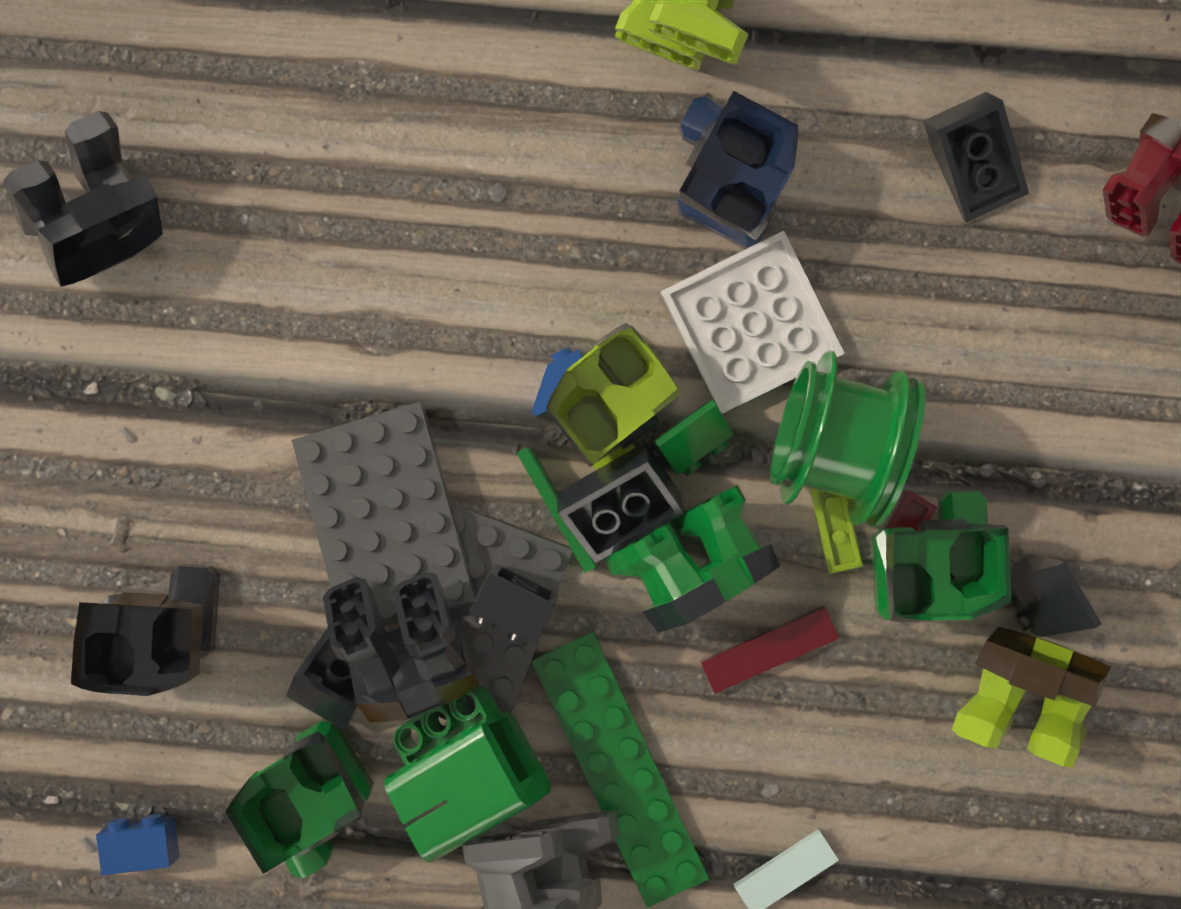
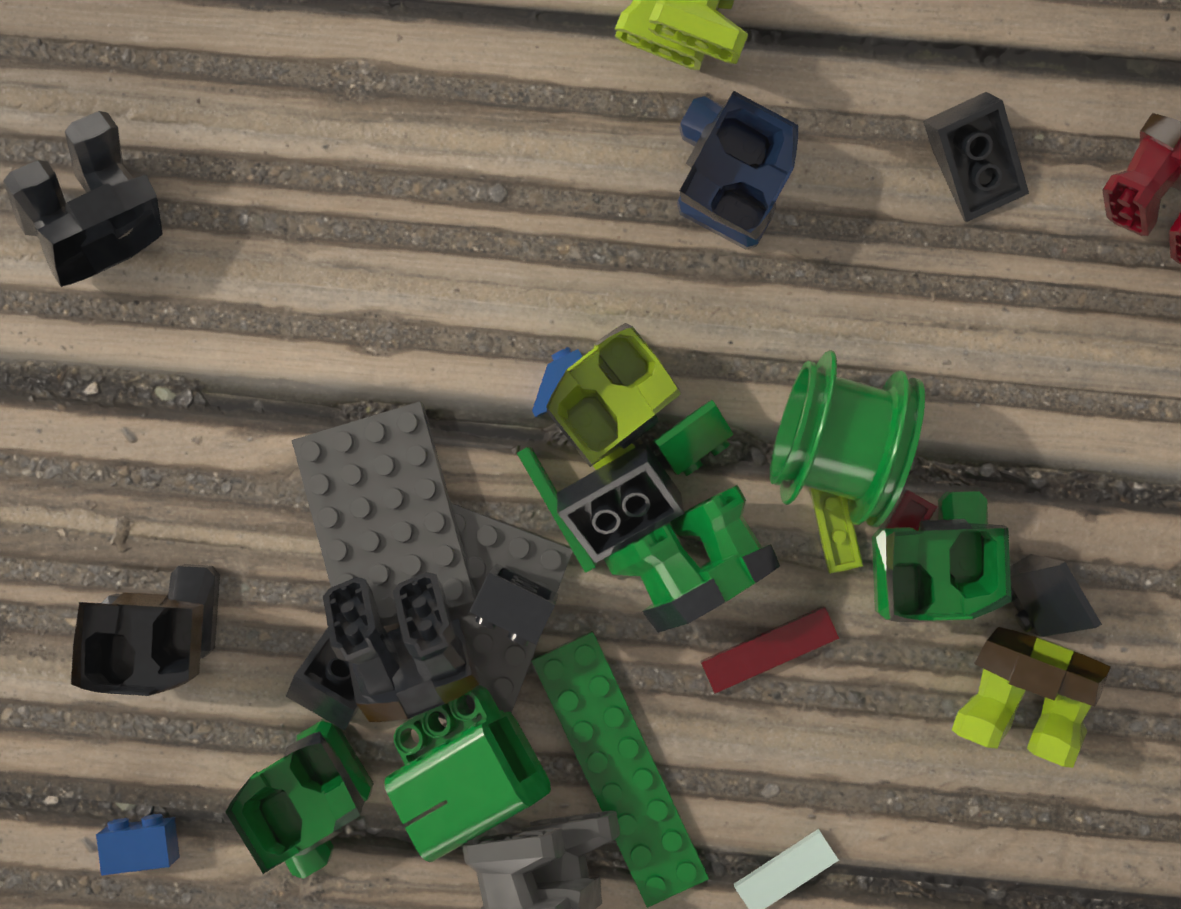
white plate [660,231,845,414] -> none

